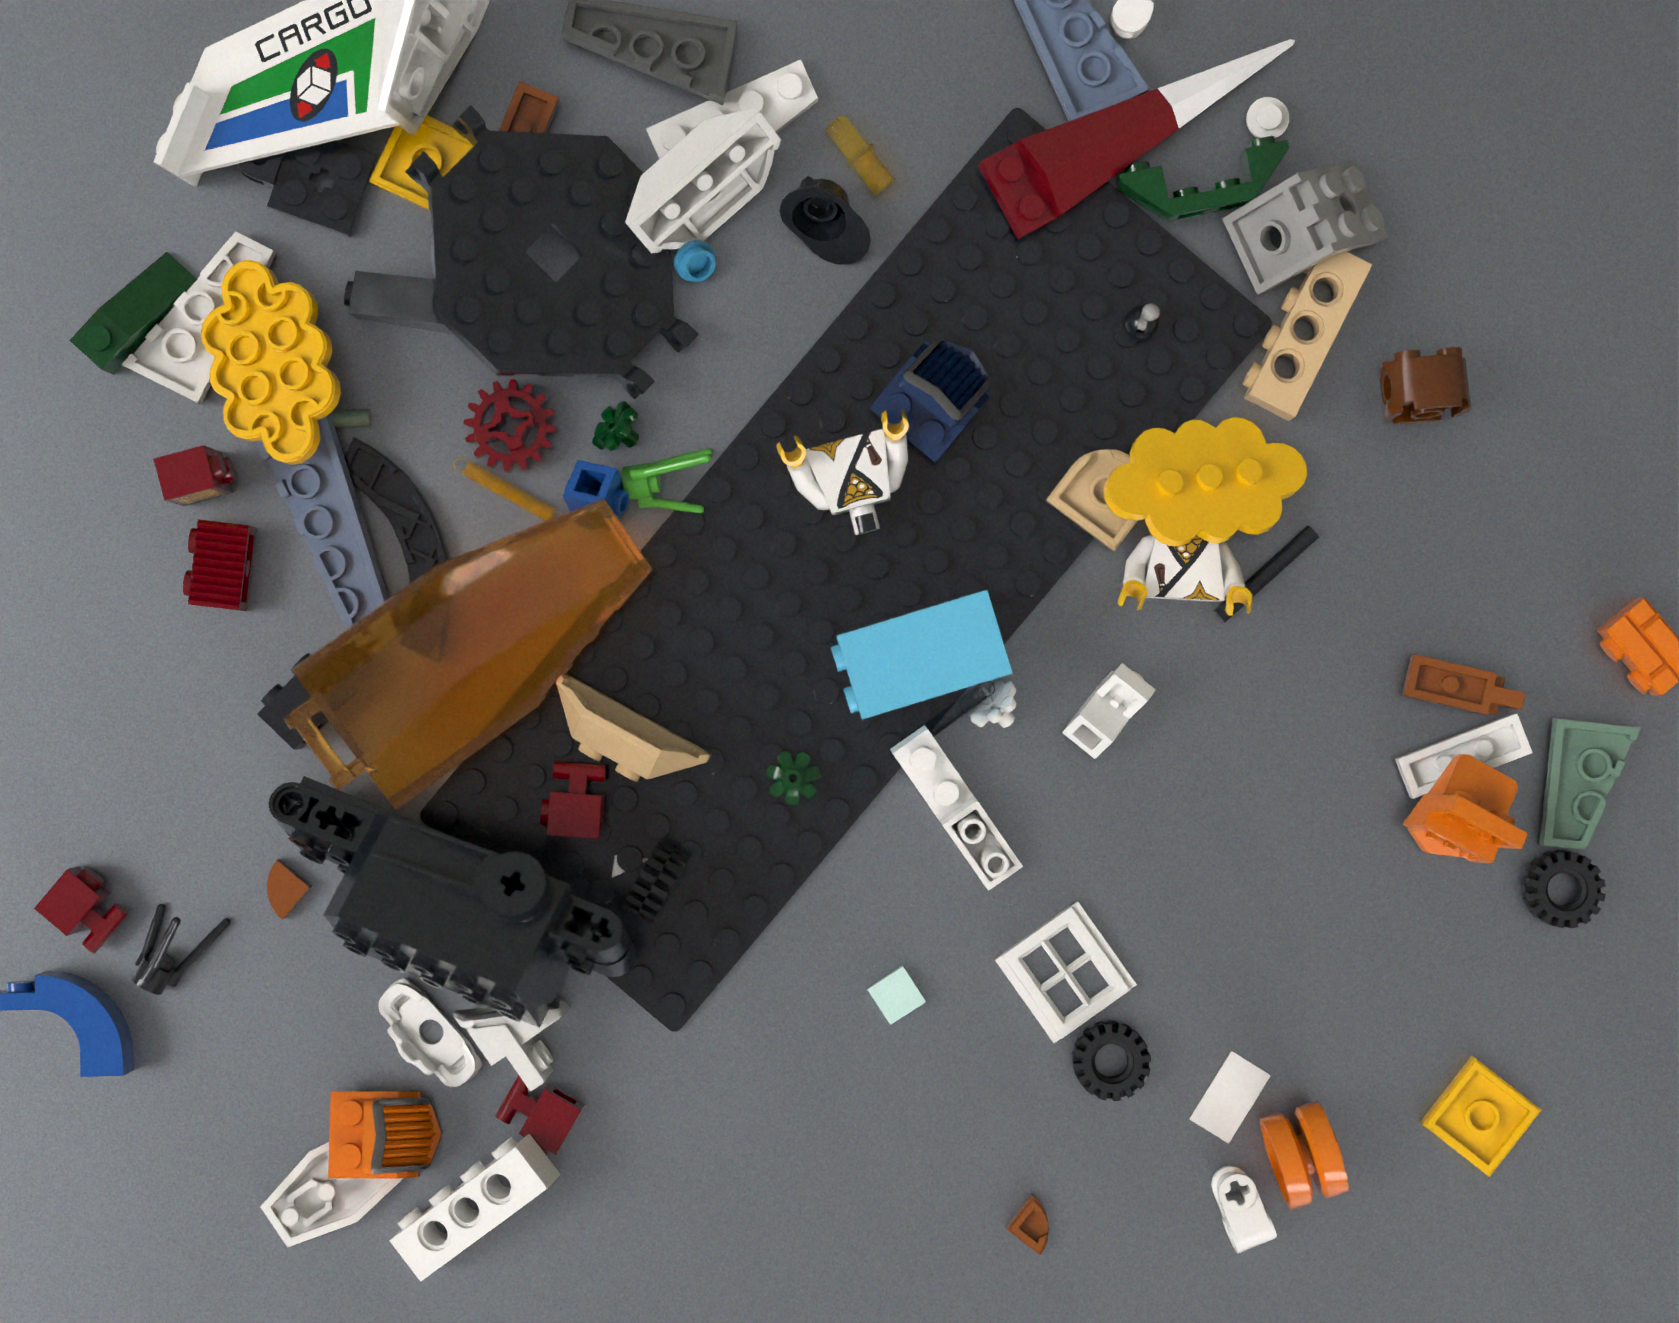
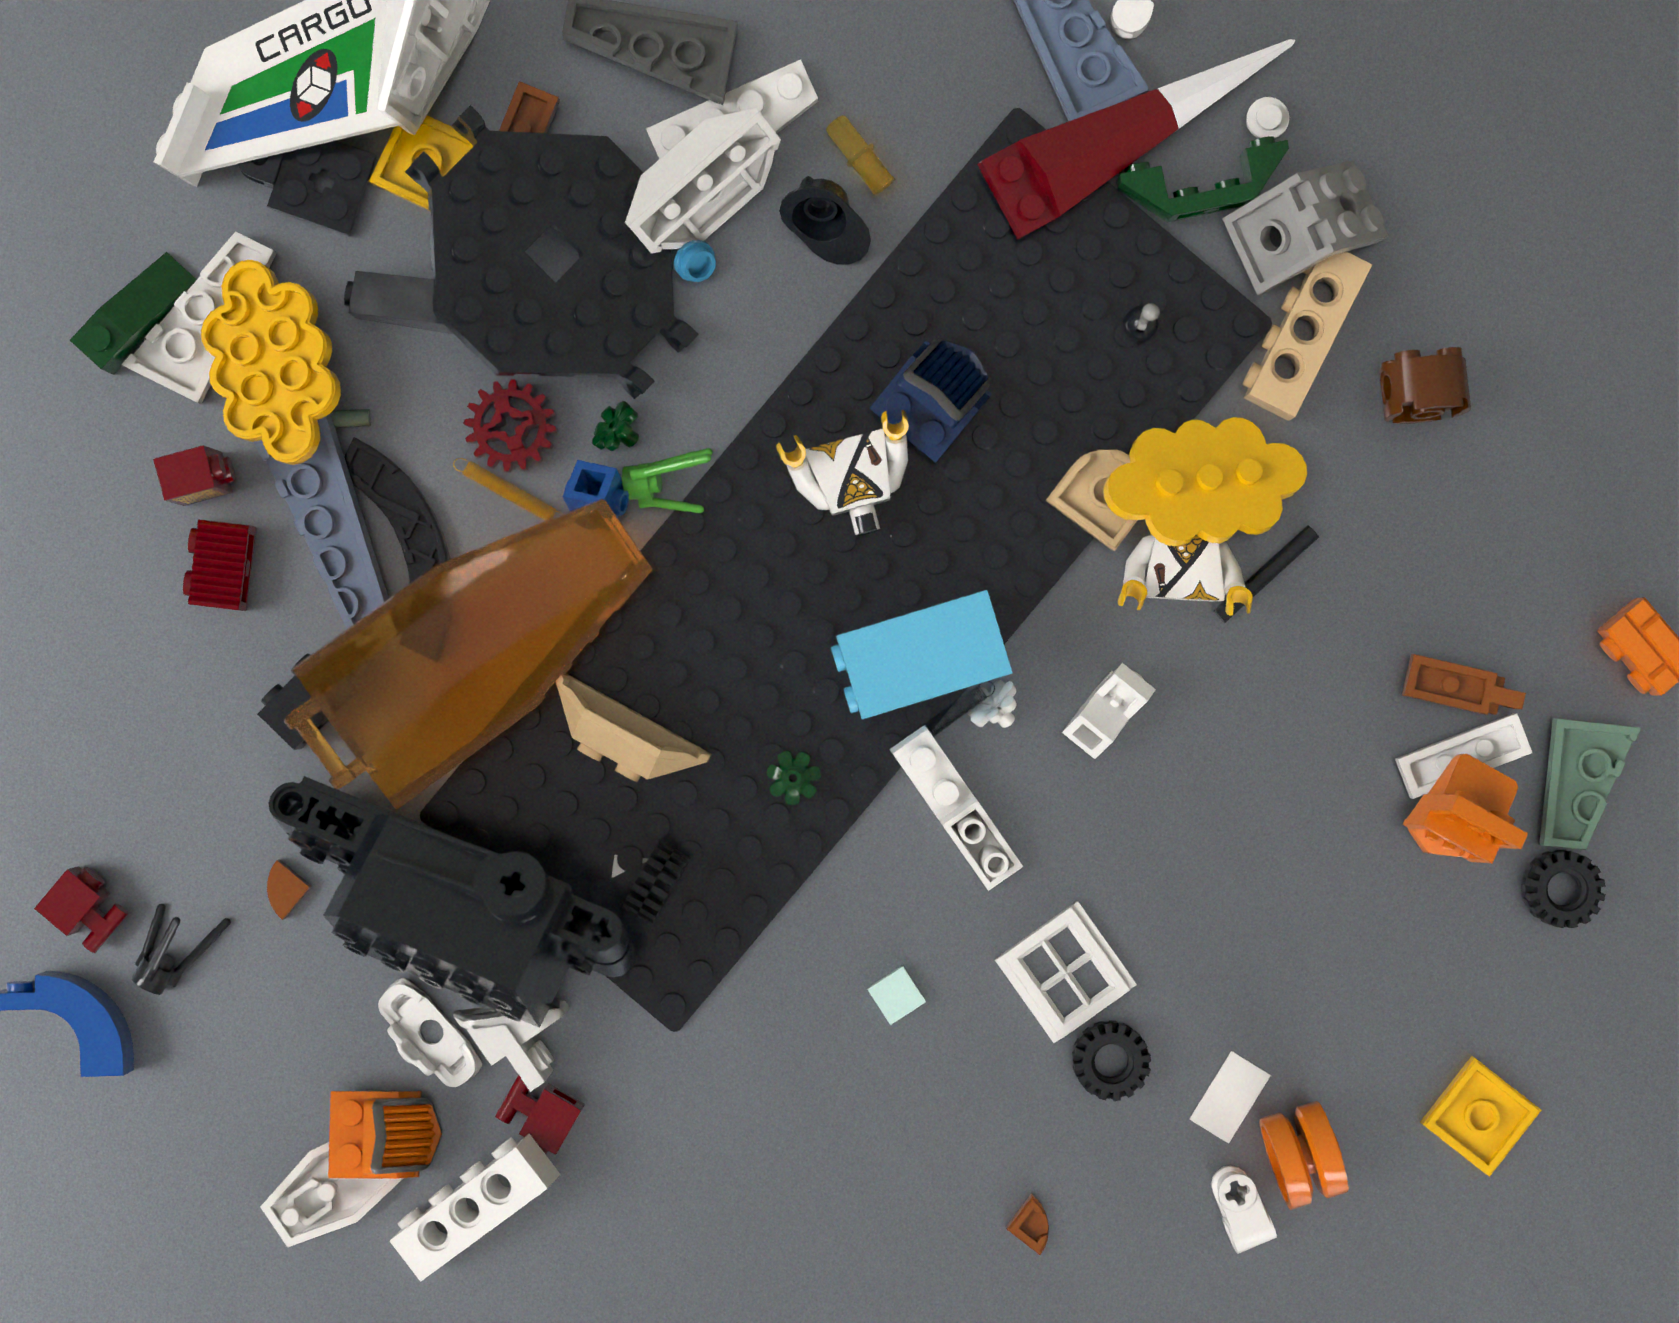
dark red brick [540,761,606,839] -> none

